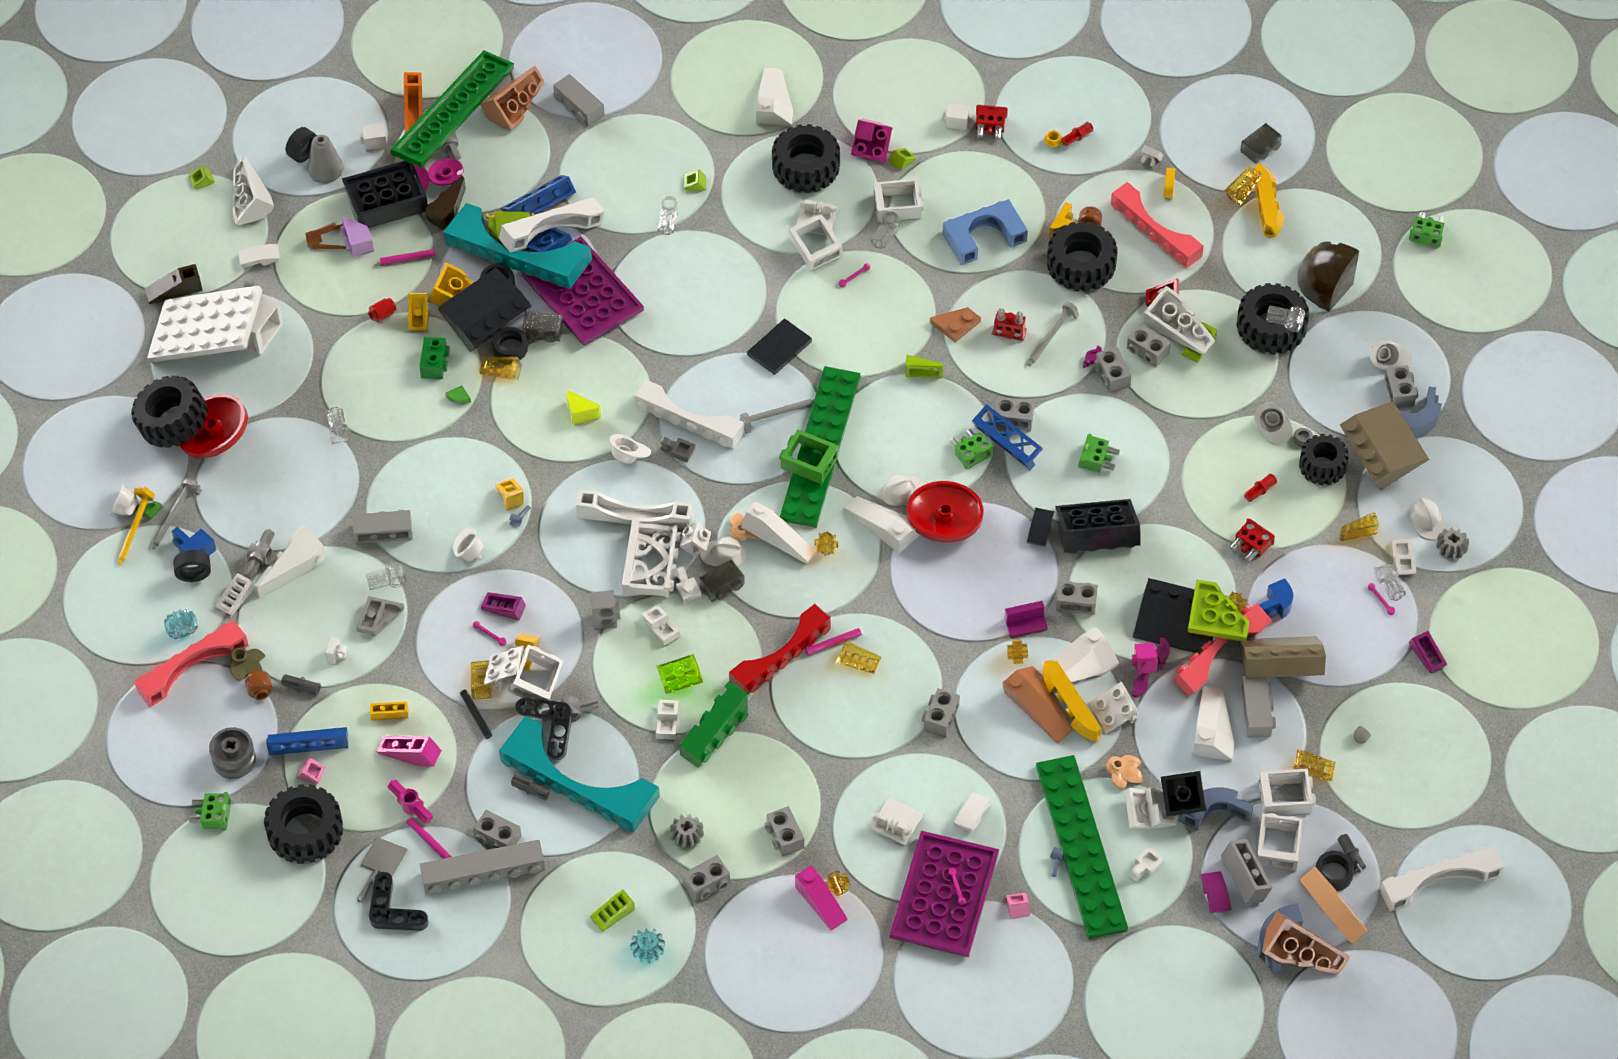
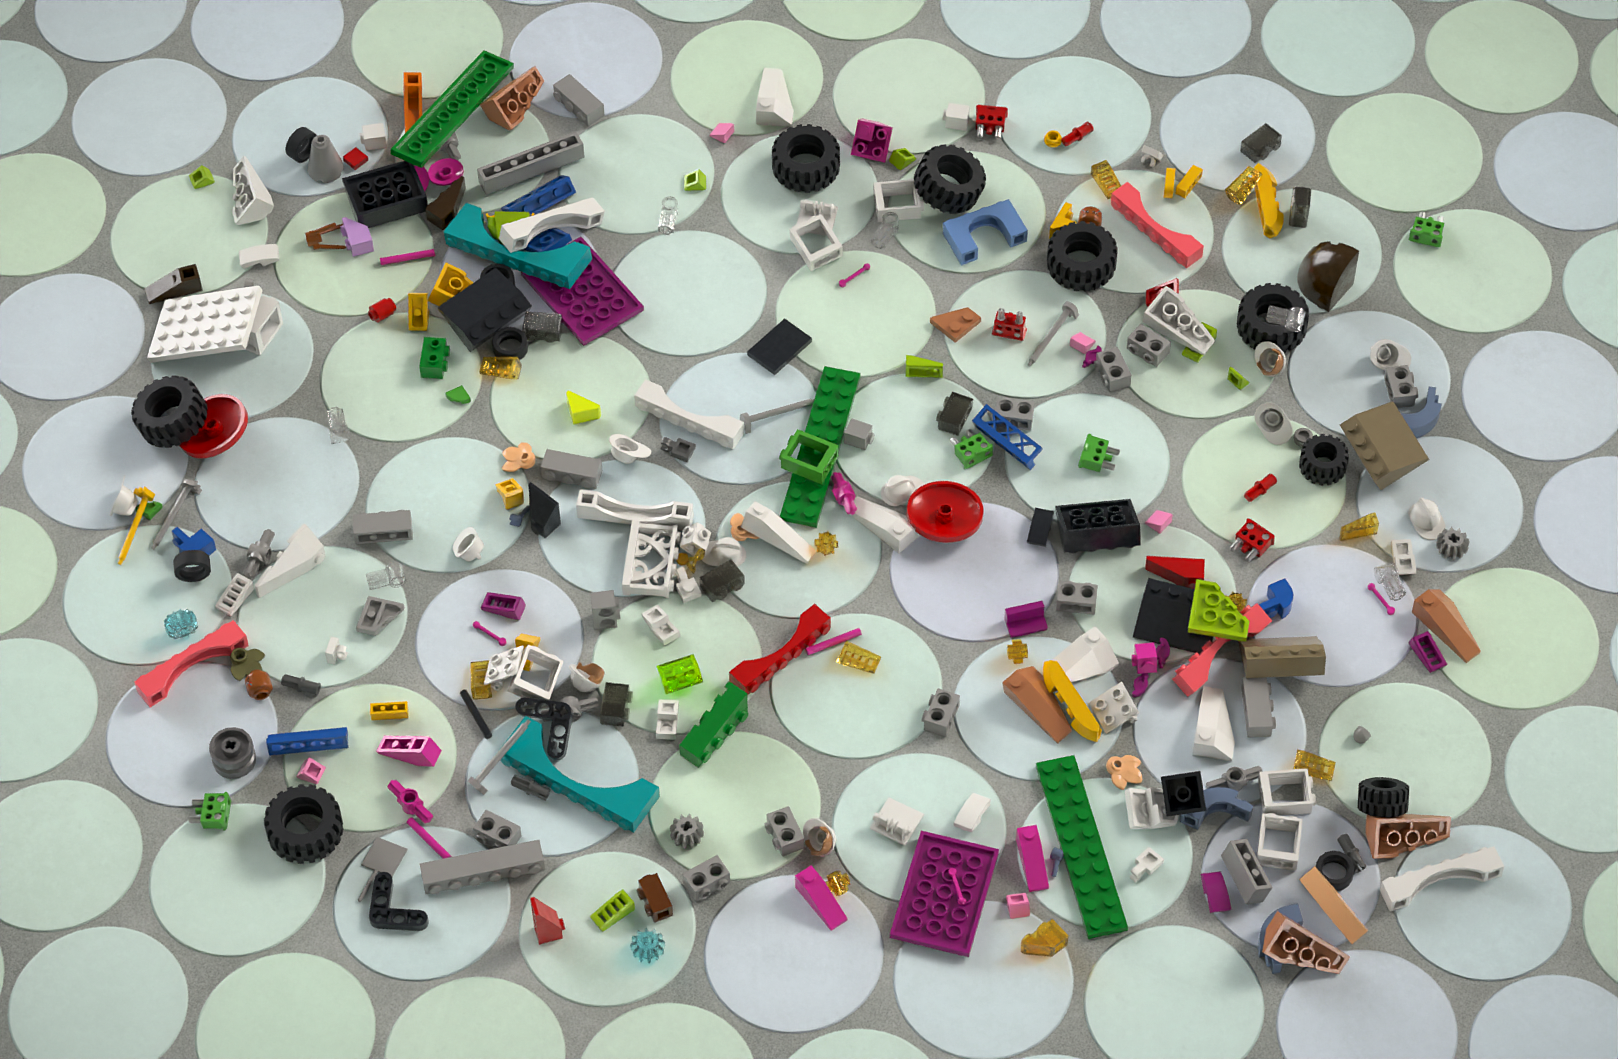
none -> red tile [343,147,368,170]
none -> light grey piece [468,719,531,795]
none -> light grey brick [477,132,585,195]
none -> light nougat plate [502,442,536,472]
none -> black slope [528,482,561,538]
none -> red slope [530,897,565,945]
none -> light grey brick [541,449,603,489]
none -> piece [569,662,605,692]
none -> clear smoke brick [600,682,633,727]
none -> reddish brown brick [636,873,673,923]
none -> clear yellow piece [676,548,705,574]
none -> bright pink slope [710,123,734,143]
none -> white piece [803,818,837,857]
none -> dark pink axle [831,472,857,515]
none -> light grey brick [844,418,874,450]
none -> black tyre [914,144,986,214]
none -> clear smoke brick [936,391,973,436]
none -> dark pink slope [1016,825,1049,892]
none -> clear yellow slope [1021,919,1069,957]
none -> bright pink slope [1070,332,1096,354]
none -> clear yellow slope [1091,160,1121,199]
none -> bright pink slope [1145,510,1173,534]
none -> red slope [1145,556,1205,589]
none -> yellow piece [1175,165,1203,198]
none -> light grey axle [1206,766,1263,791]
none -> lime slope [1227,367,1249,390]
none -> white piece [1254,341,1287,377]
none -> clear smoke brick [1289,187,1311,228]
none -> black tyre [1357,777,1409,818]
none -> nougat wedge [1365,814,1451,859]
none -> nougat wedge [1412,589,1481,663]

